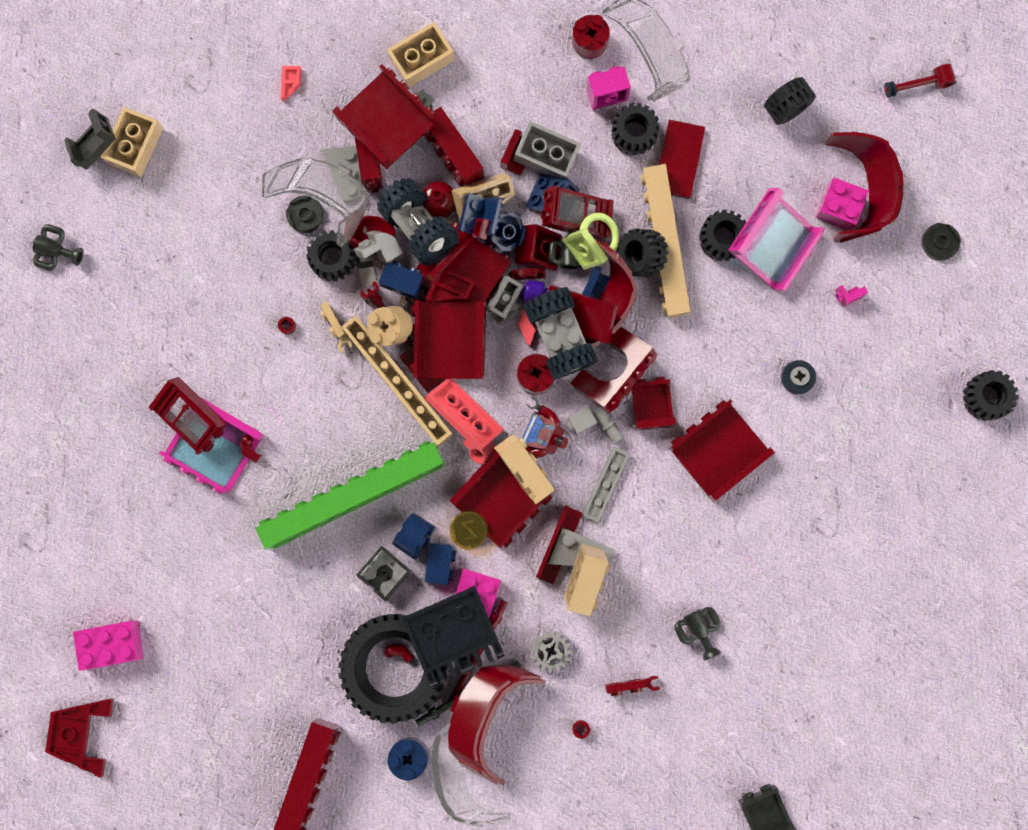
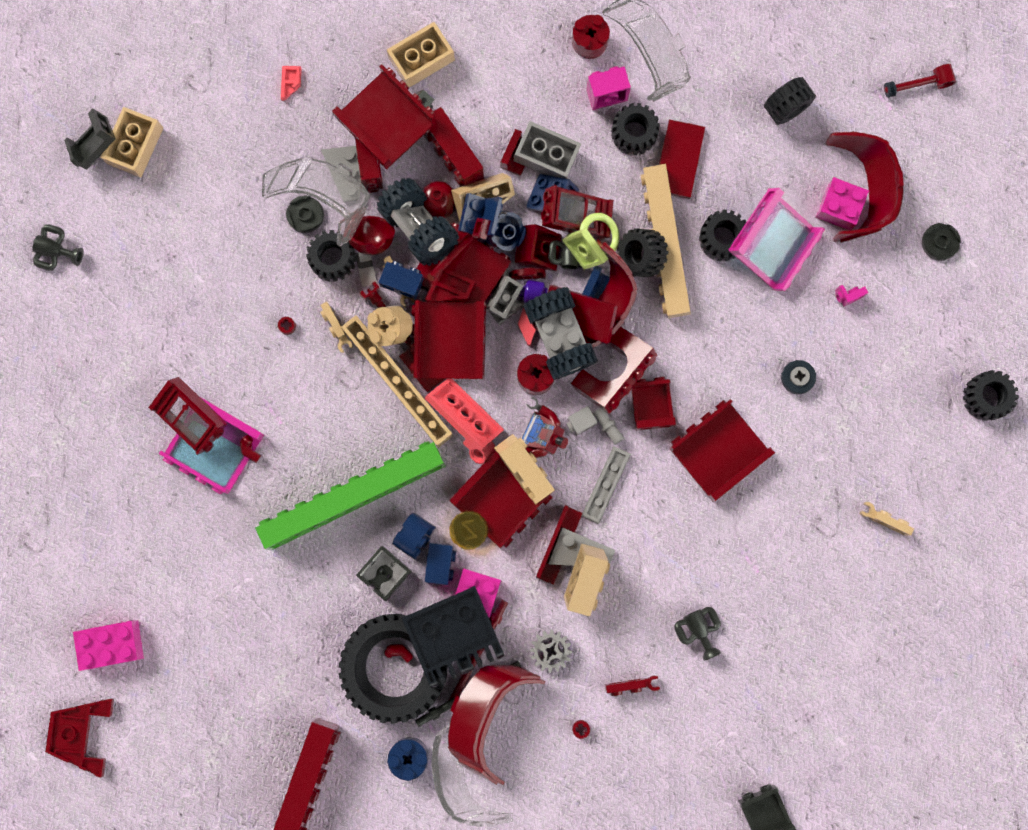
light grey brick [354,231,403,262] -> none
none -> tan plate [859,502,914,536]

